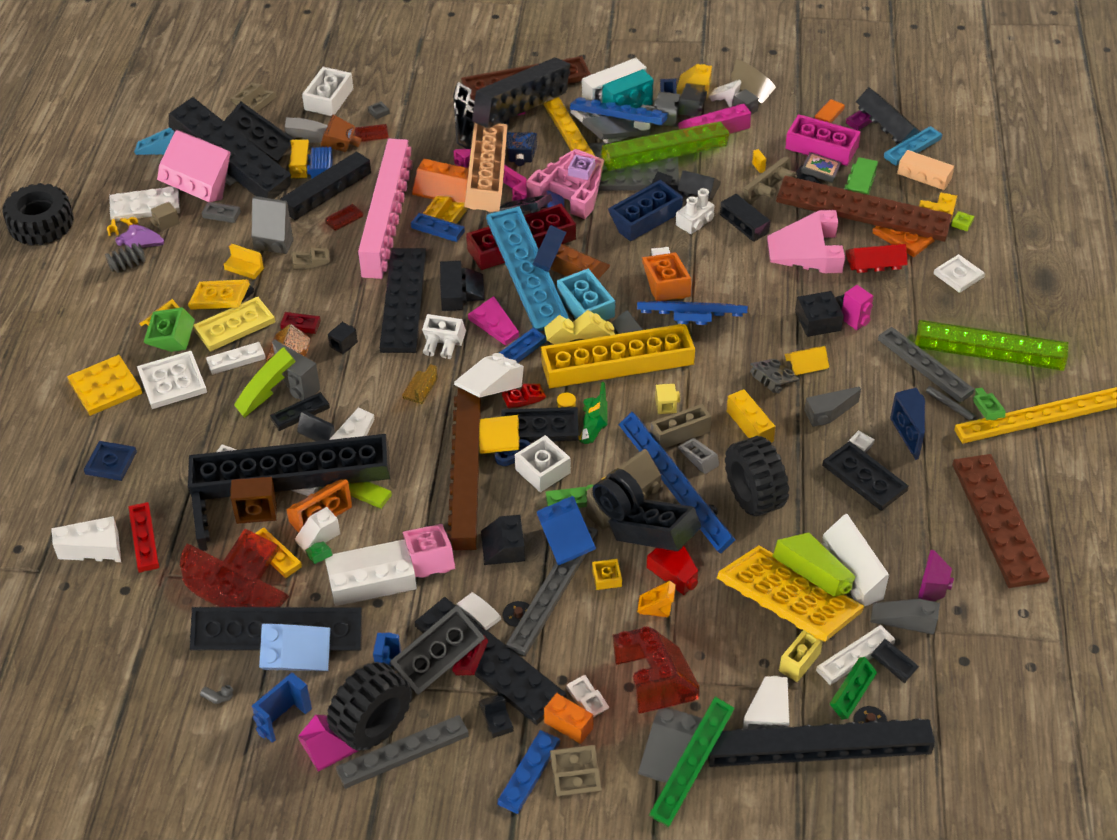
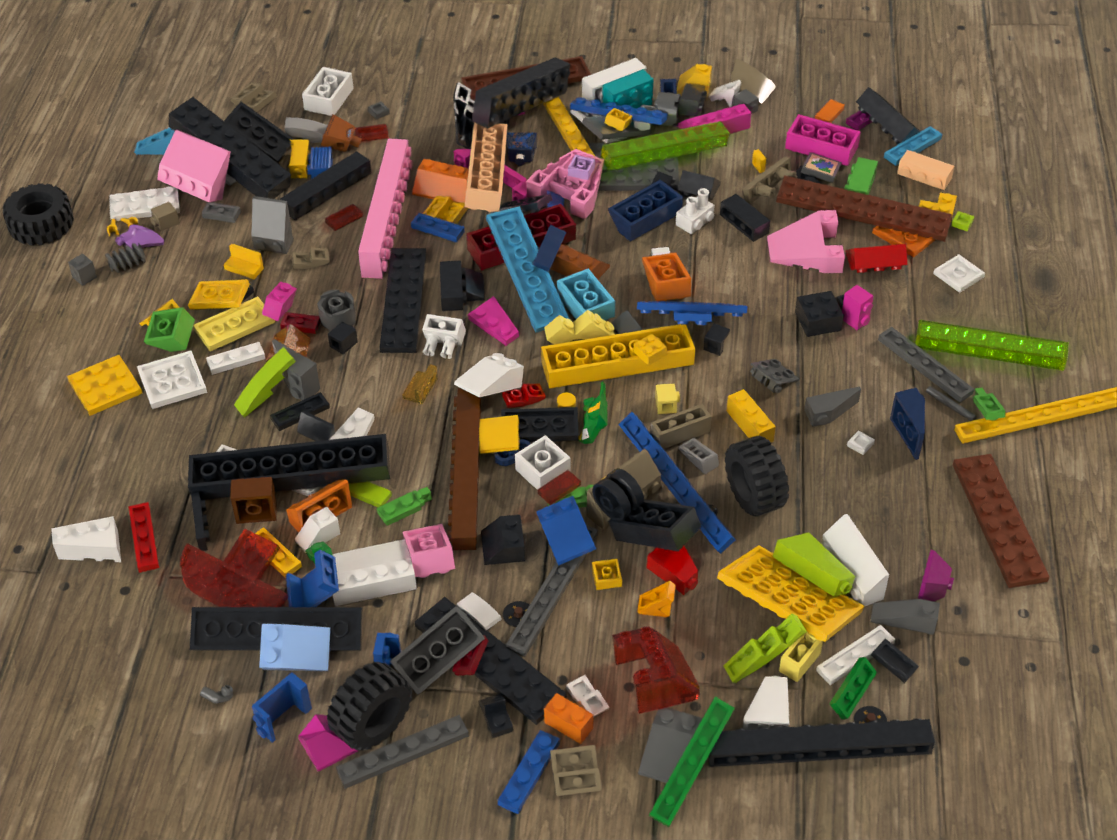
dark blue plate [84,441,137,481] -> none
blue plate [499,328,547,363] -> none
yellow panel [785,346,829,375] -> none
black plate [822,441,909,511] -> none
none -> dark grey brick [68,253,97,286]
none -> dark pink brick [262,281,297,321]
none -> blue panel [286,550,339,607]
none -> dark grey brick [317,290,356,332]
none -> bright green hinge [377,487,432,526]
none -> clear red tile [538,470,581,505]
none -> yellow piece [604,108,633,131]
none -> yellow piece [633,334,667,365]
none -> black panel [703,323,730,356]
none -> lime slope [723,614,807,683]

